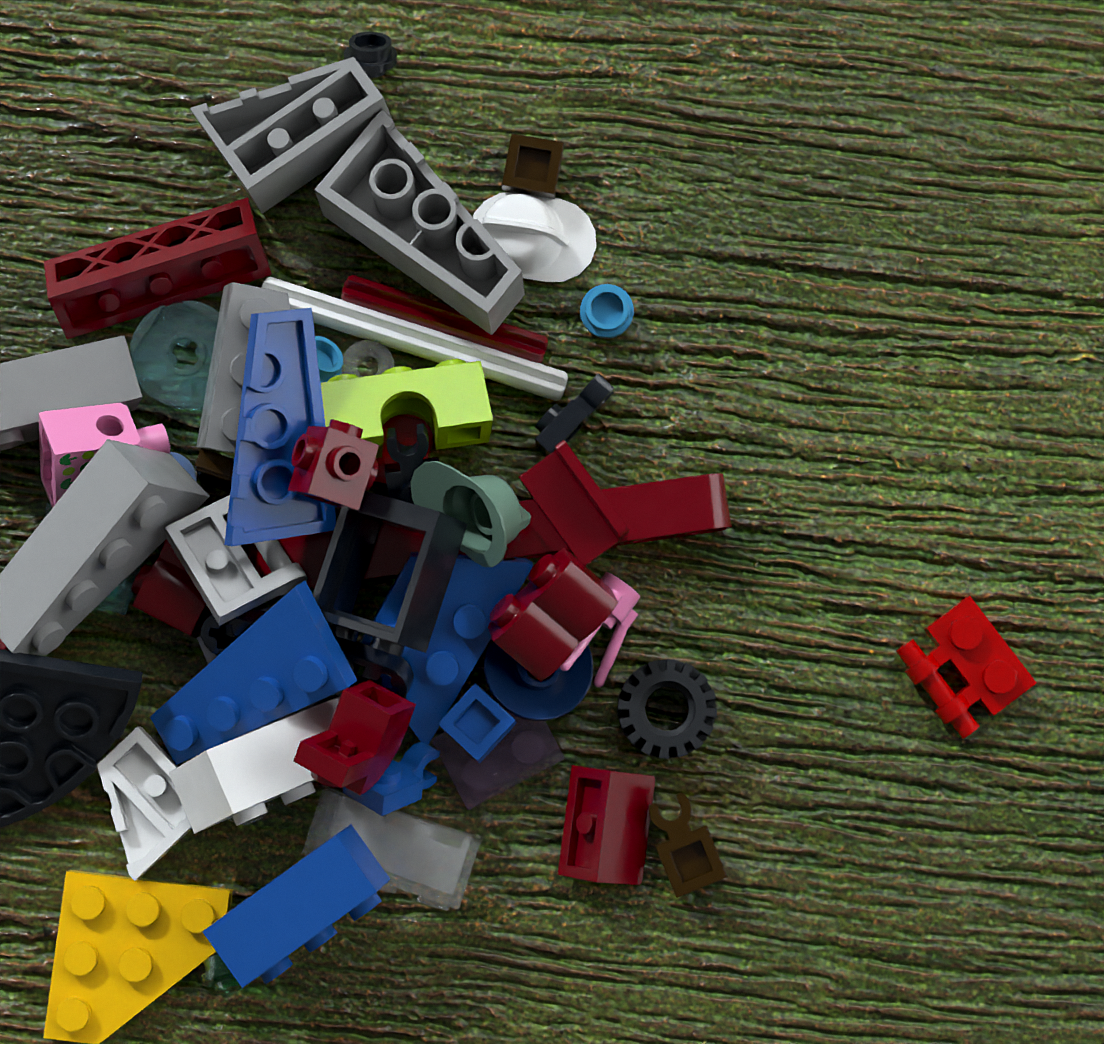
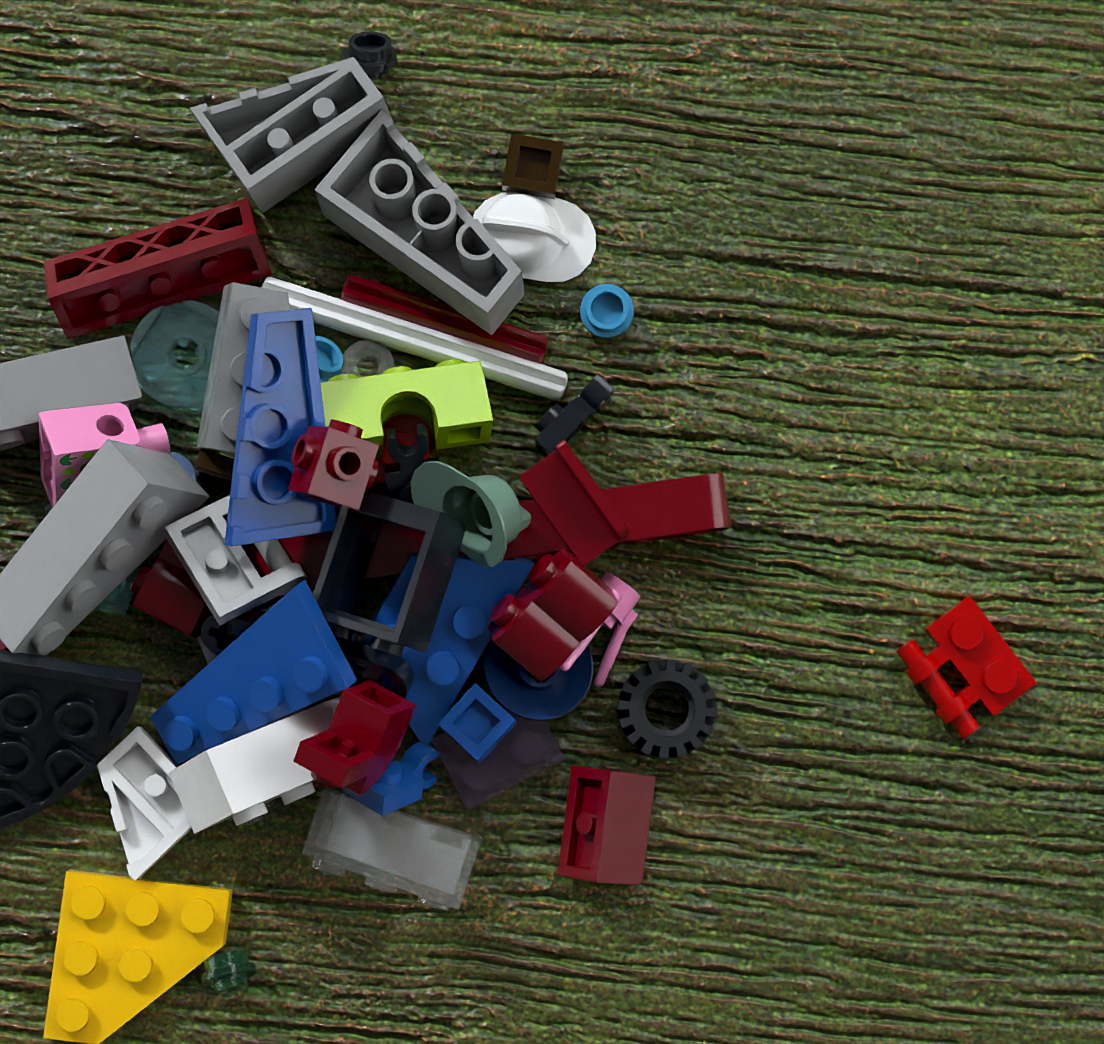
blue wedge [202,824,390,988] -> none
dark brown plate [649,792,728,898] -> none

